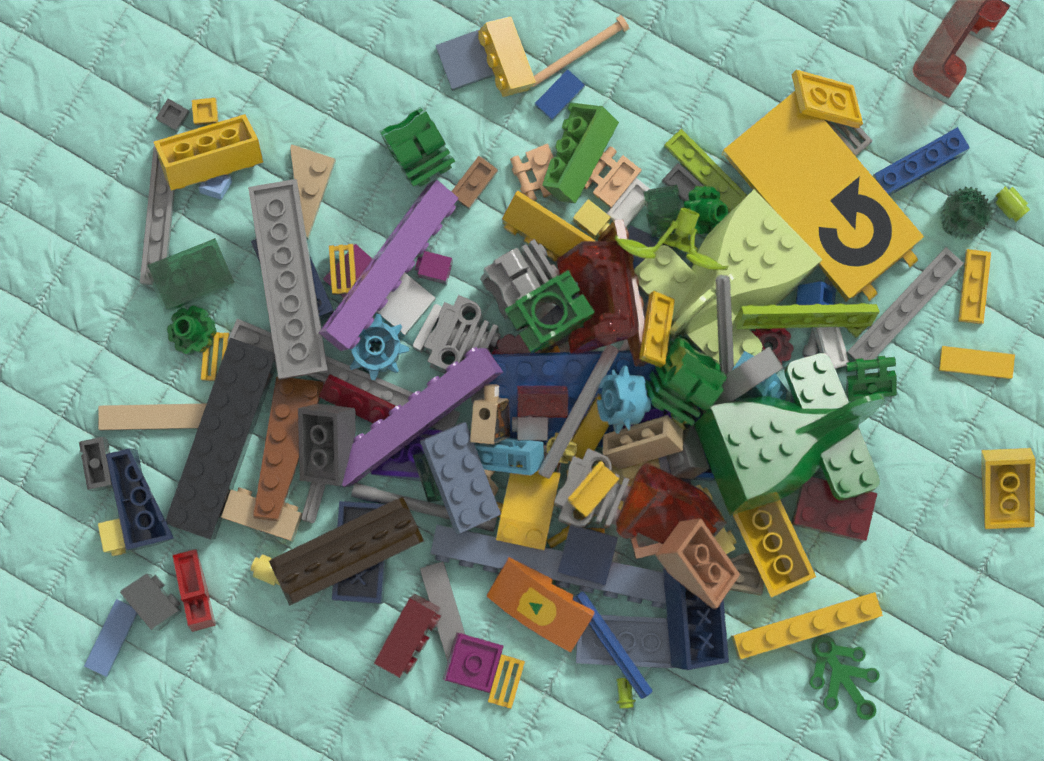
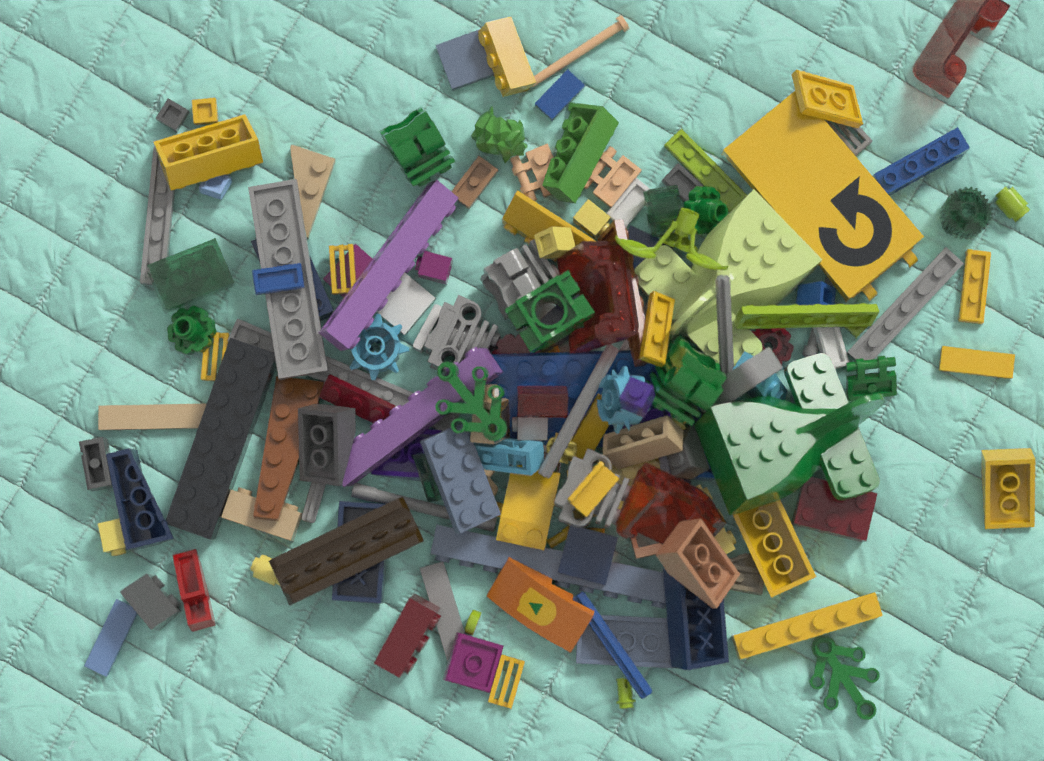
none -> blue tile [252,263,305,296]
none -> green plant [435,362,507,441]
none -> lime tile [464,610,482,635]
none -> bright green hair [471,106,528,164]
none -> light yellow brick [534,227,576,259]
none -> dark purple brick [619,376,655,418]

